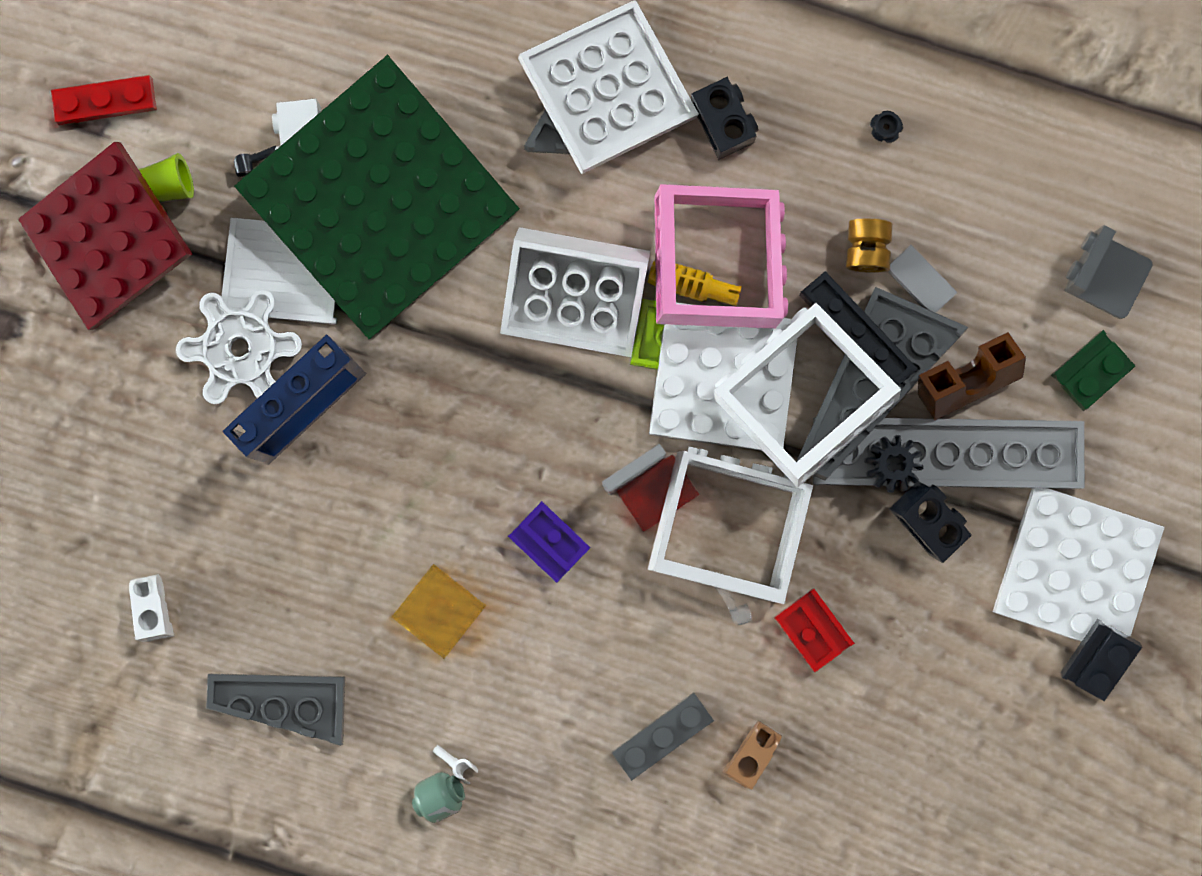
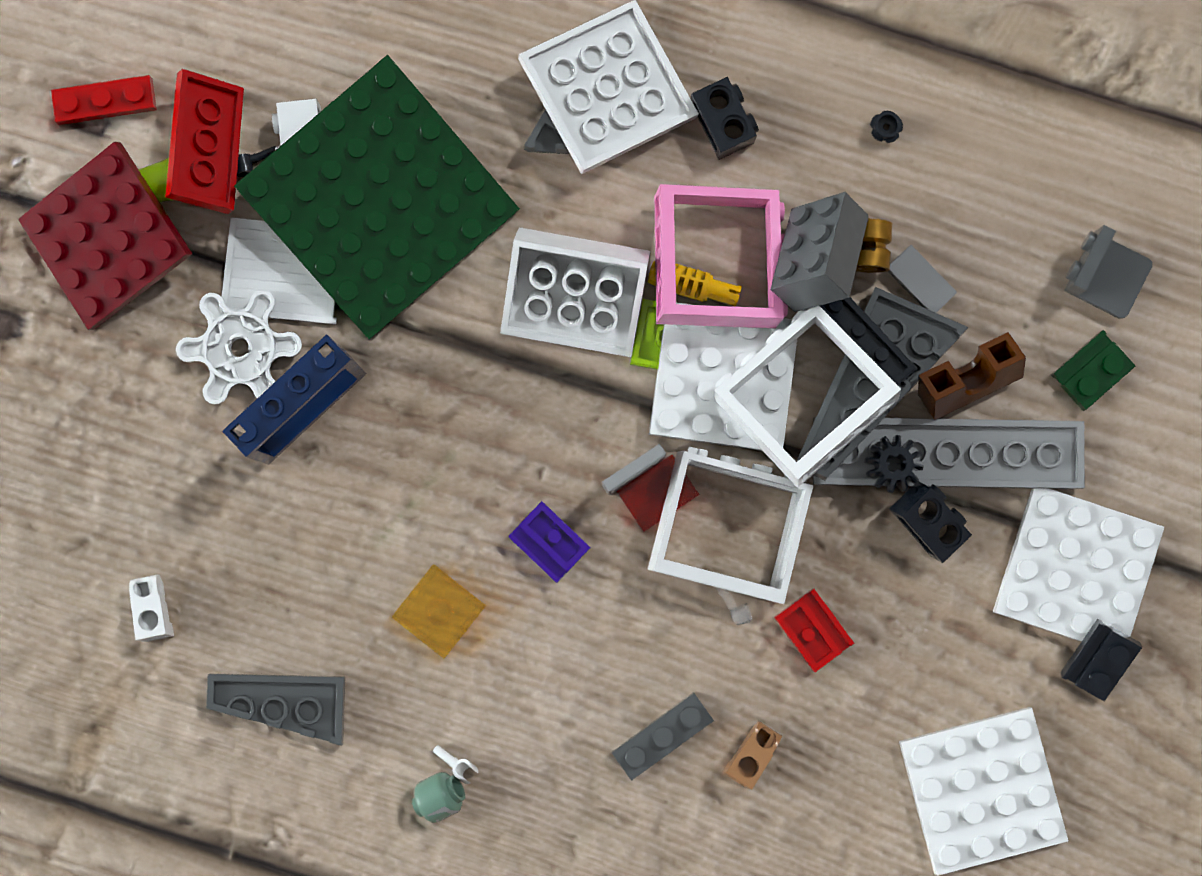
none -> red plate [165,68,244,214]
none -> dark grey brick [770,192,869,312]
none -> white plate [899,707,1068,876]

